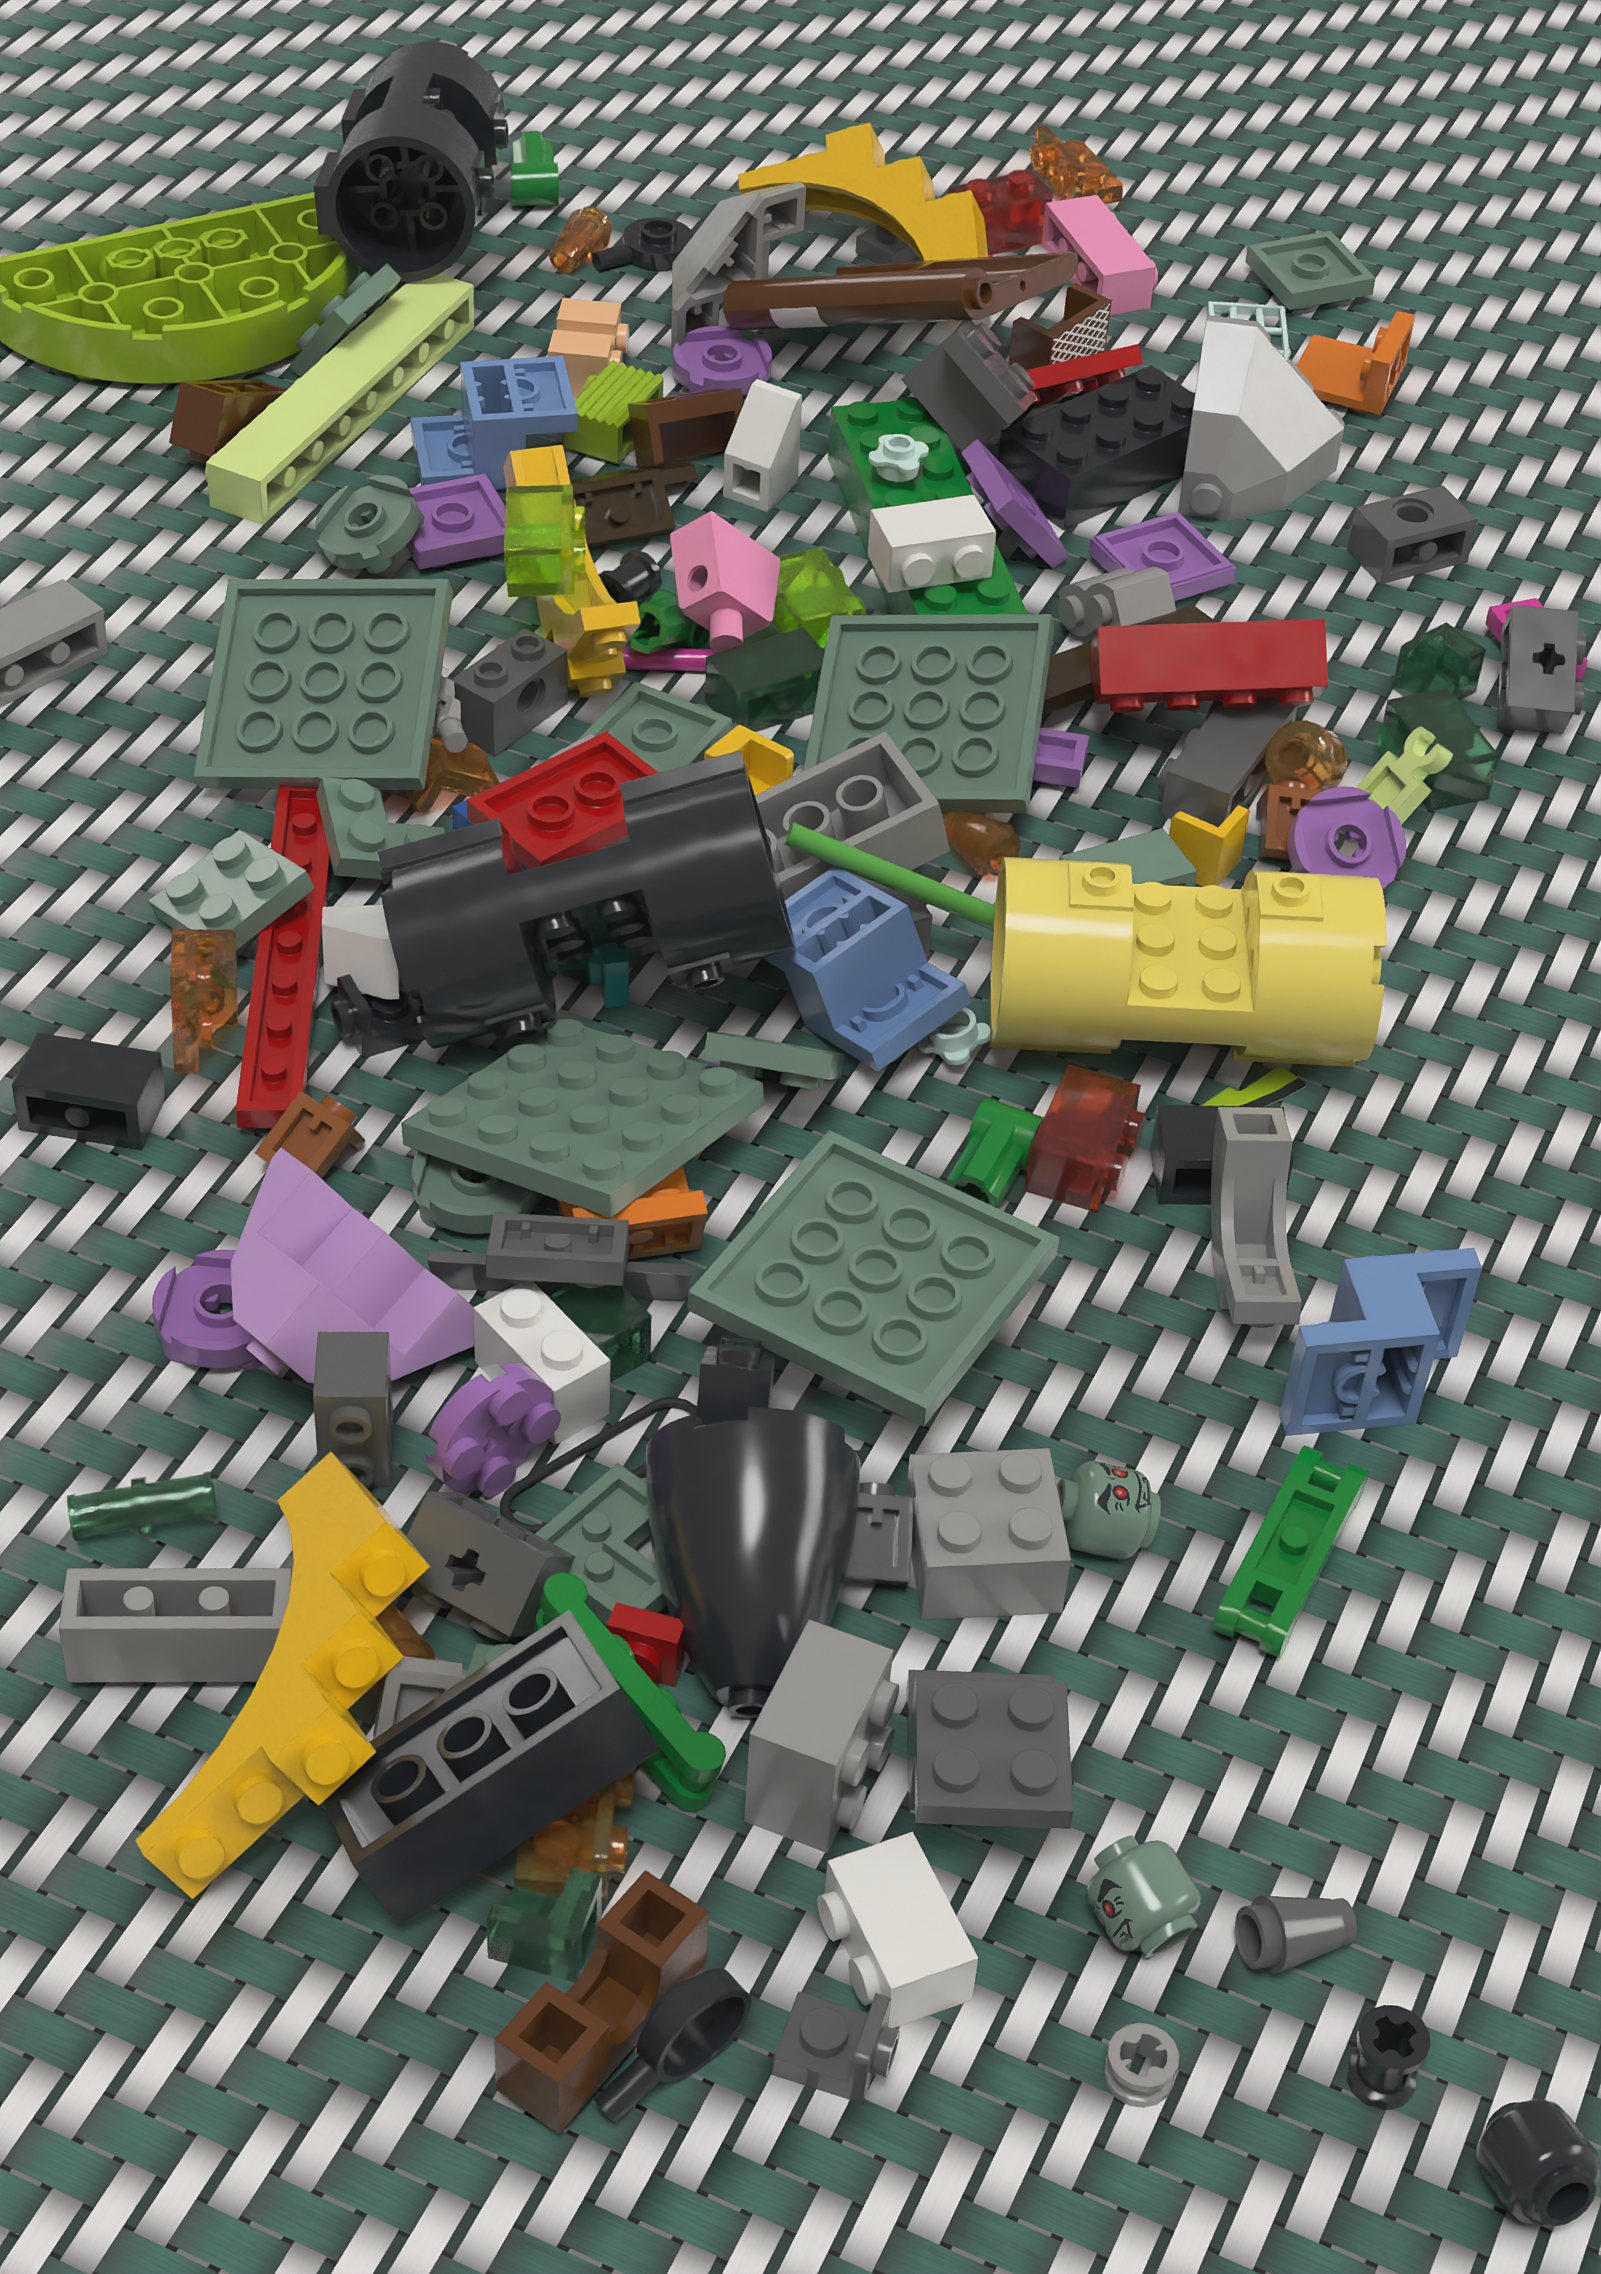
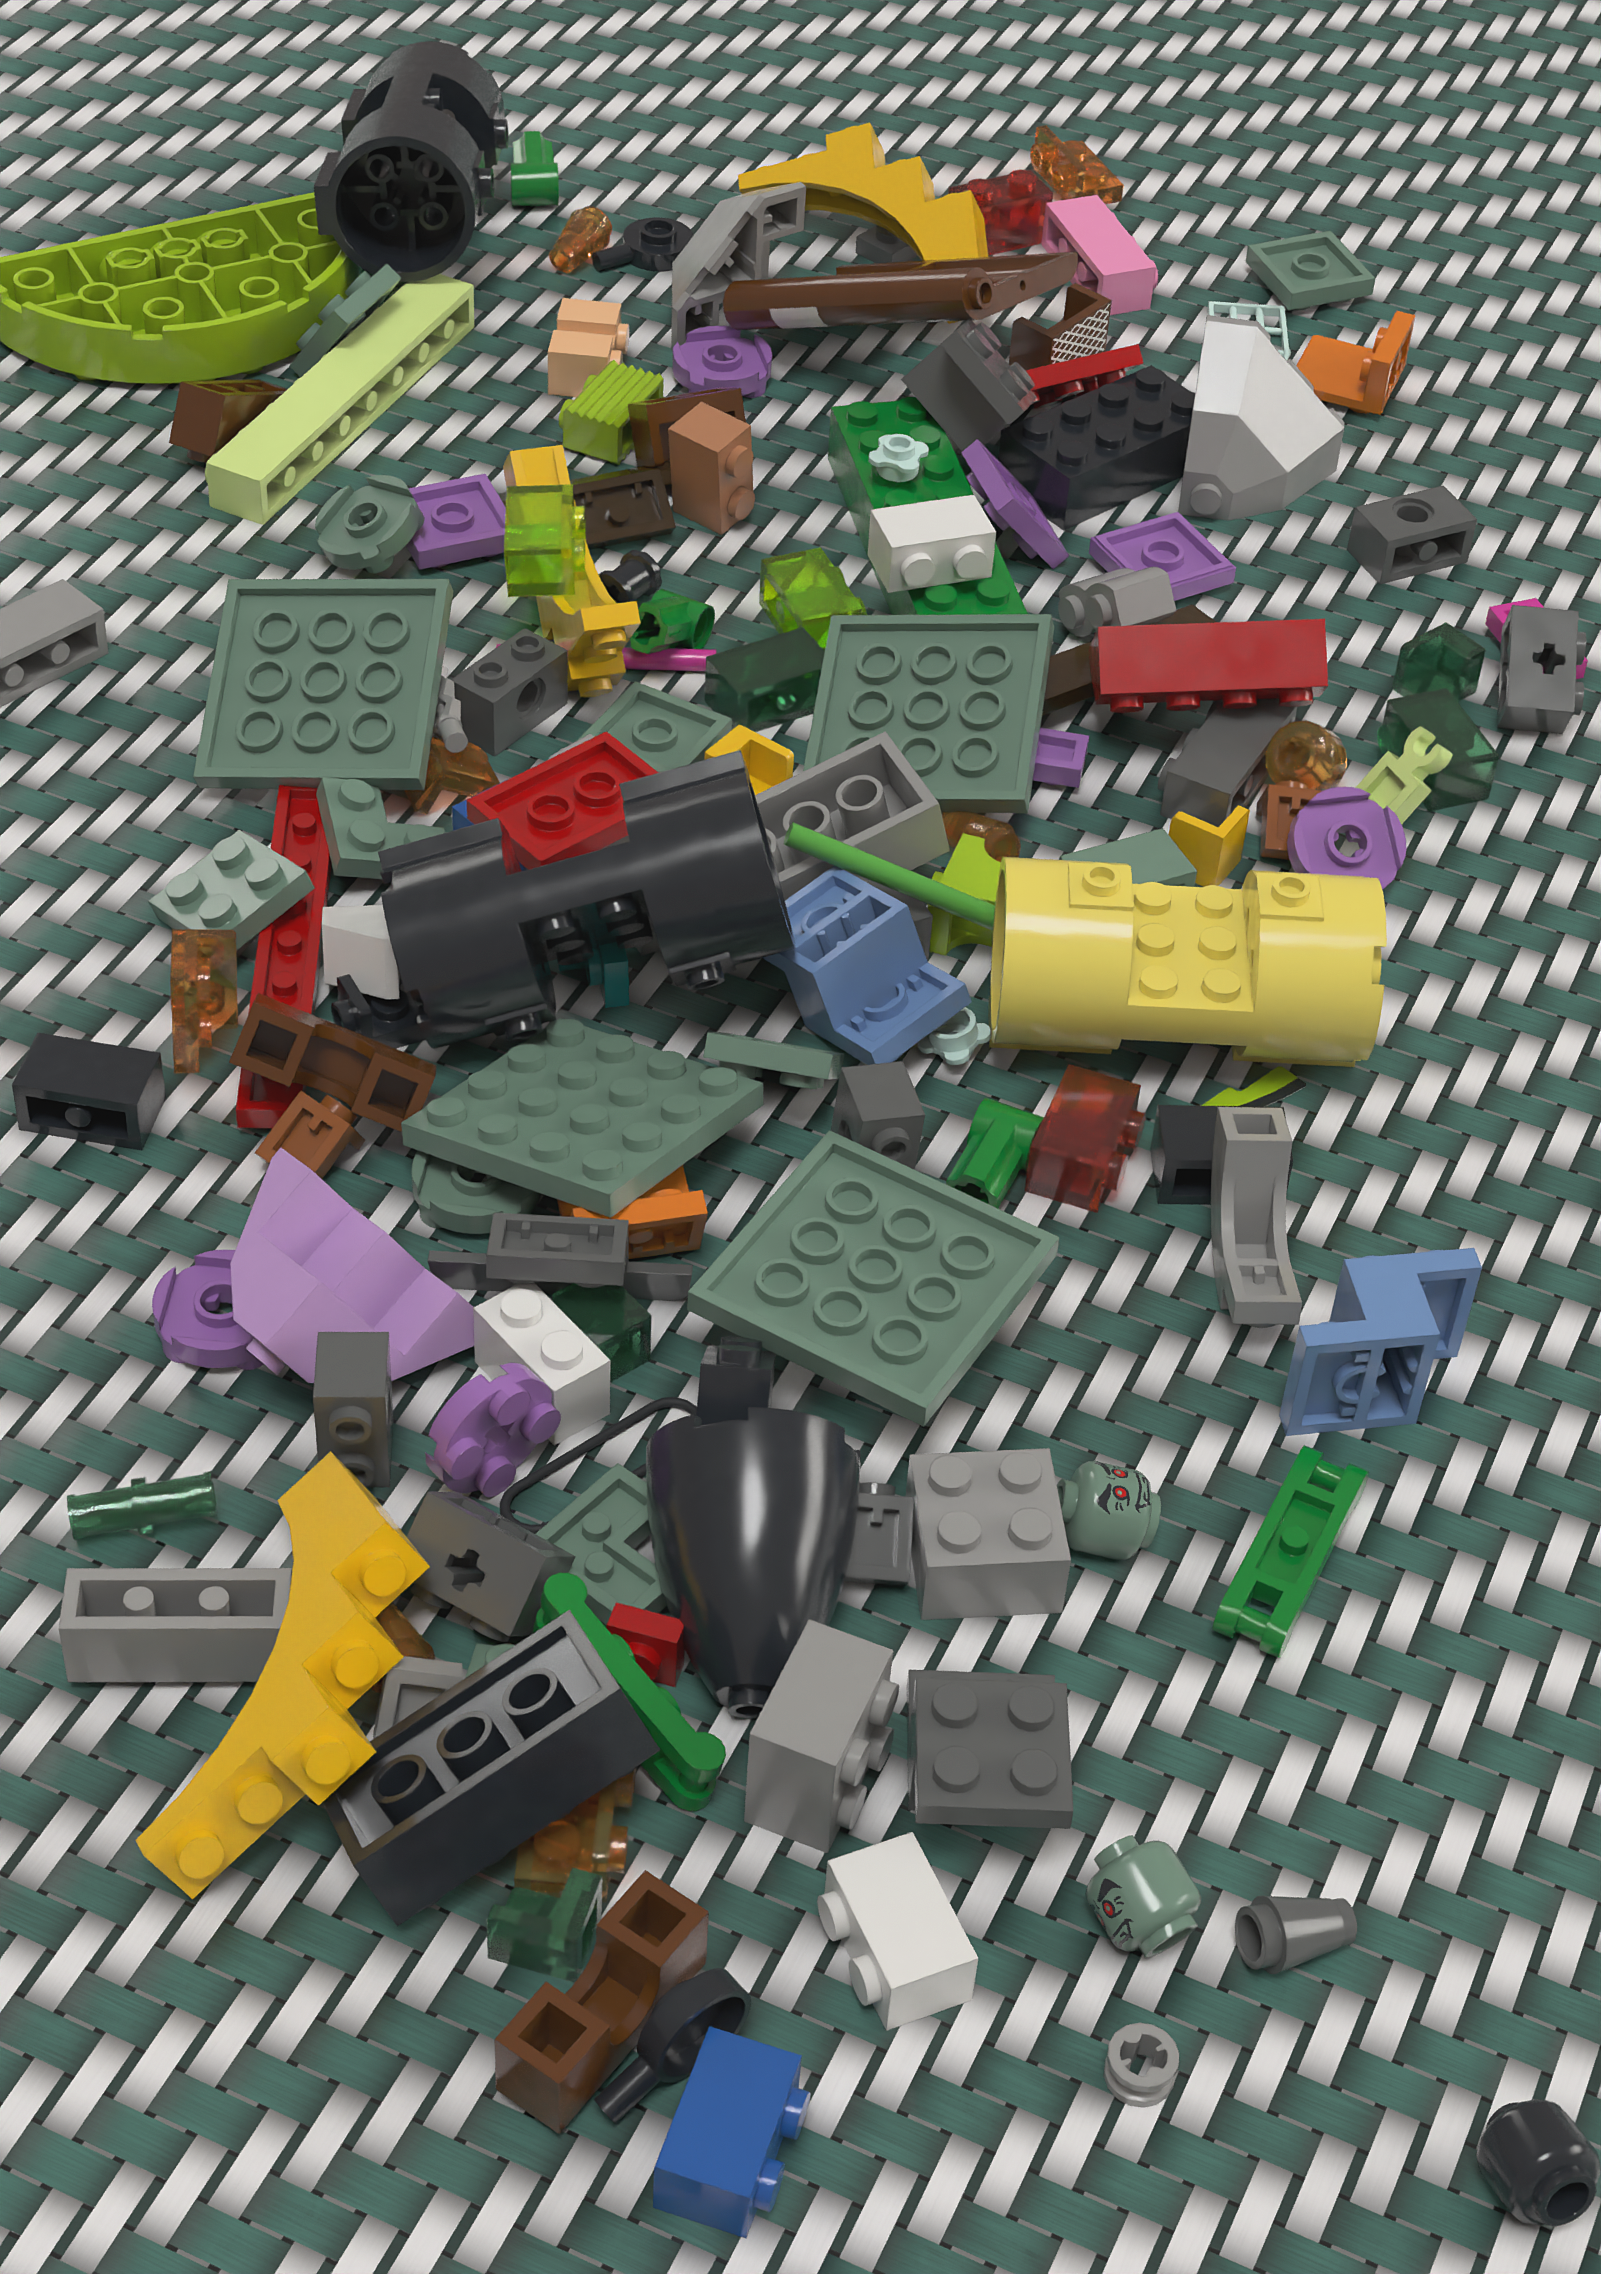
medium blue bracket [411,355,578,492] -> none
bright pink torso [670,511,780,655] -> none
white slope [723,379,802,513] -> none
dark grey bracket [772,1991,900,2104] -> none
black bush [1346,2005,1431,2110] -> none
none -> reddish brown arch [229,993,436,1132]
none -> blue brick [653,2026,810,2239]
none -> nougat brick [668,402,755,535]
none -> dark grey brick [831,1061,925,1170]
none -> lime brick [927,833,1001,956]

